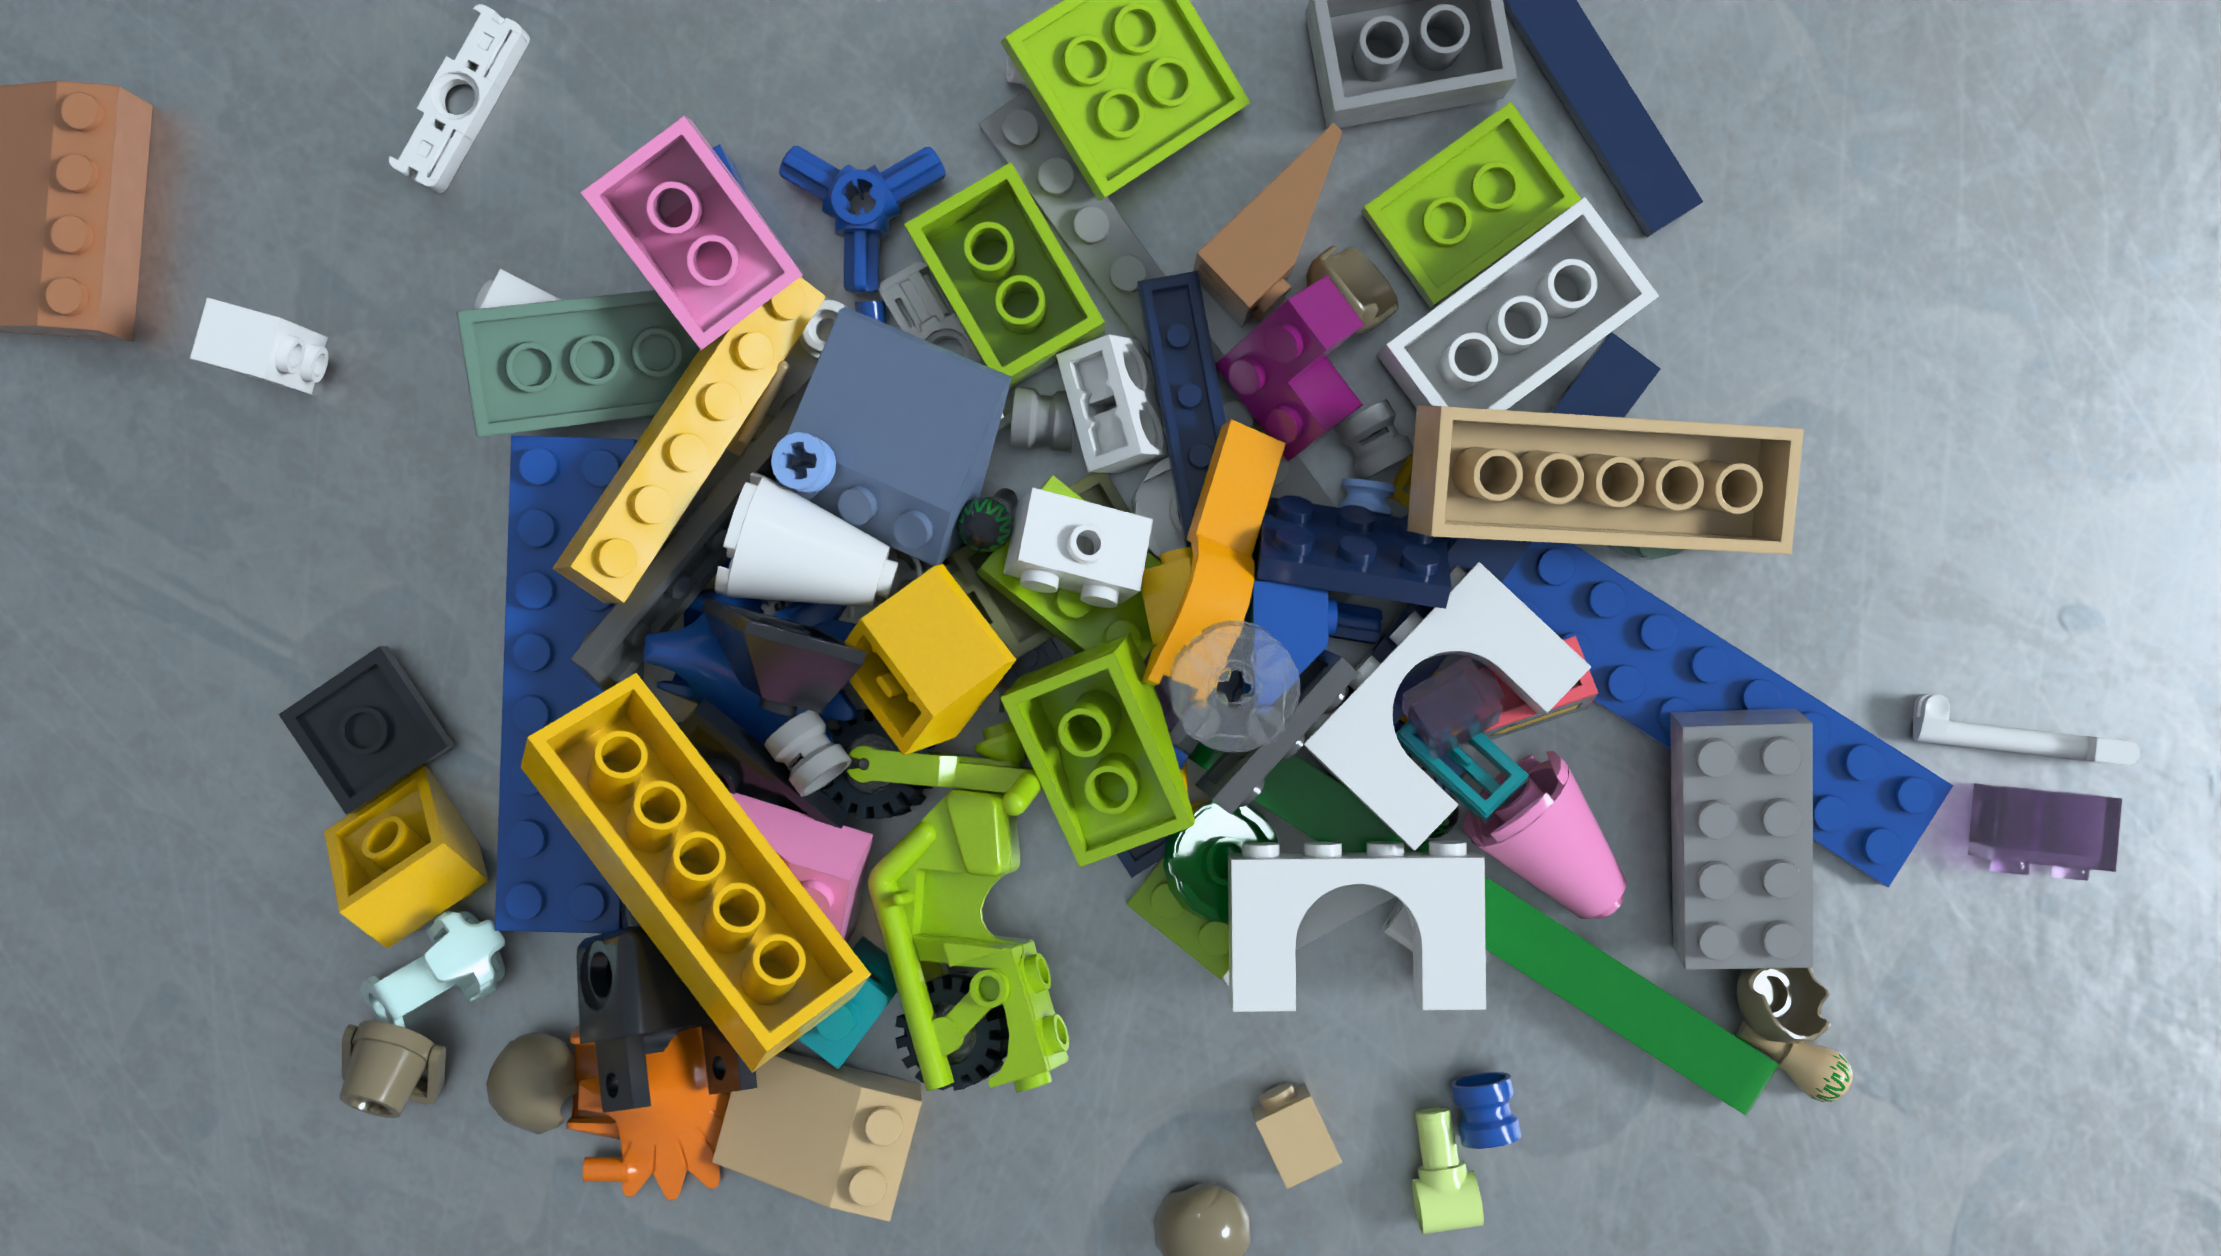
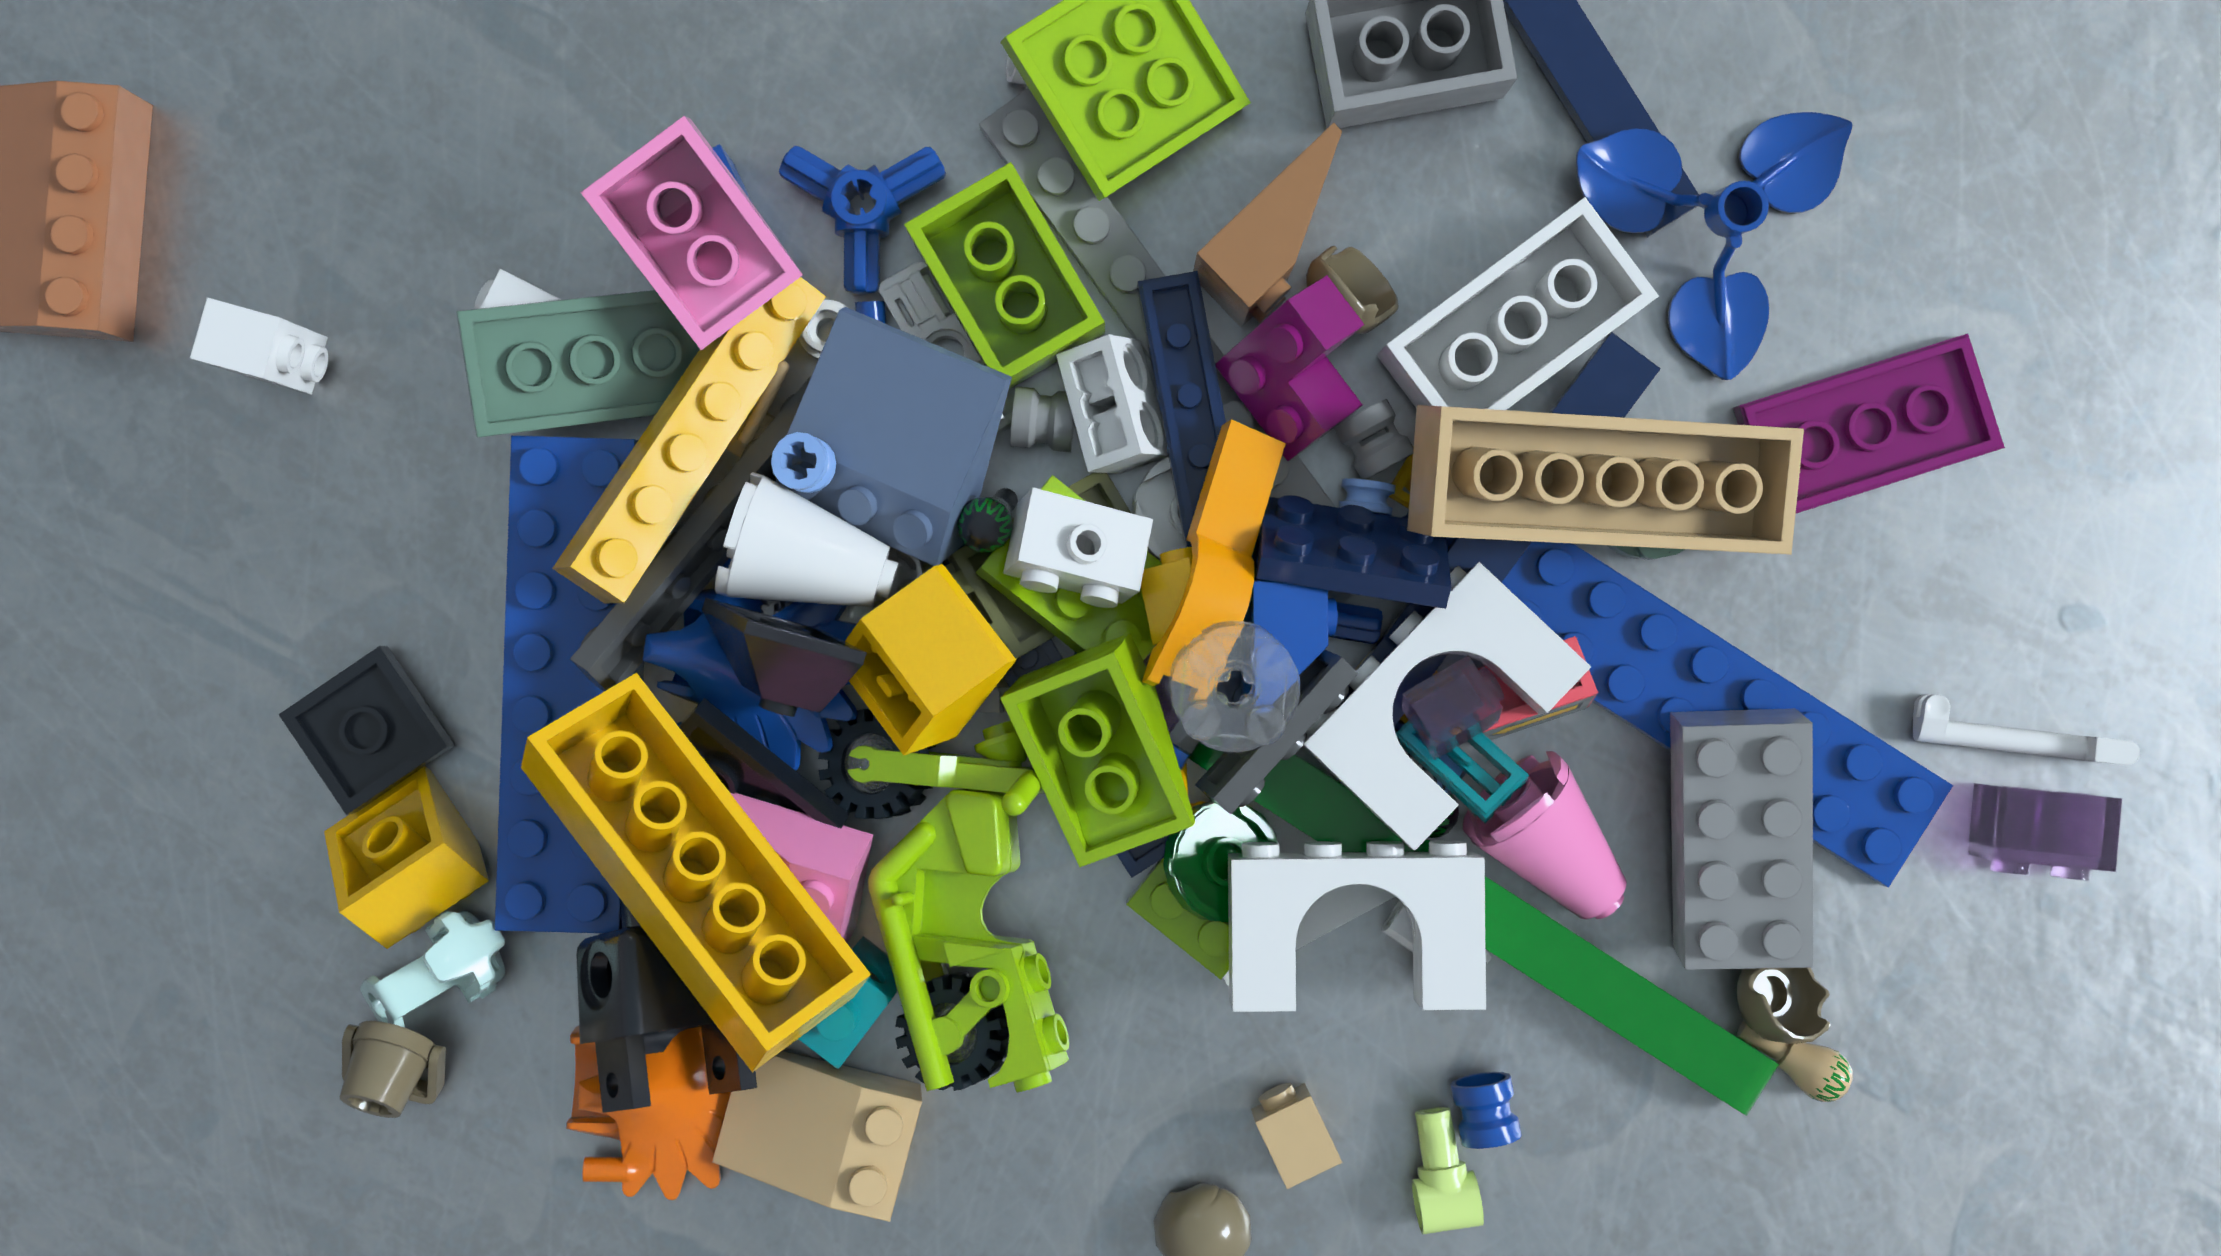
white piece [389,4,530,193] -> none
dark tan hair [486,1032,578,1135] -> none
light grey wheel [764,710,852,797] -> none
lime plate [1361,102,1582,309] -> none
none -> blue plant [1576,112,1853,380]
none -> magenta tile [1733,333,2005,514]

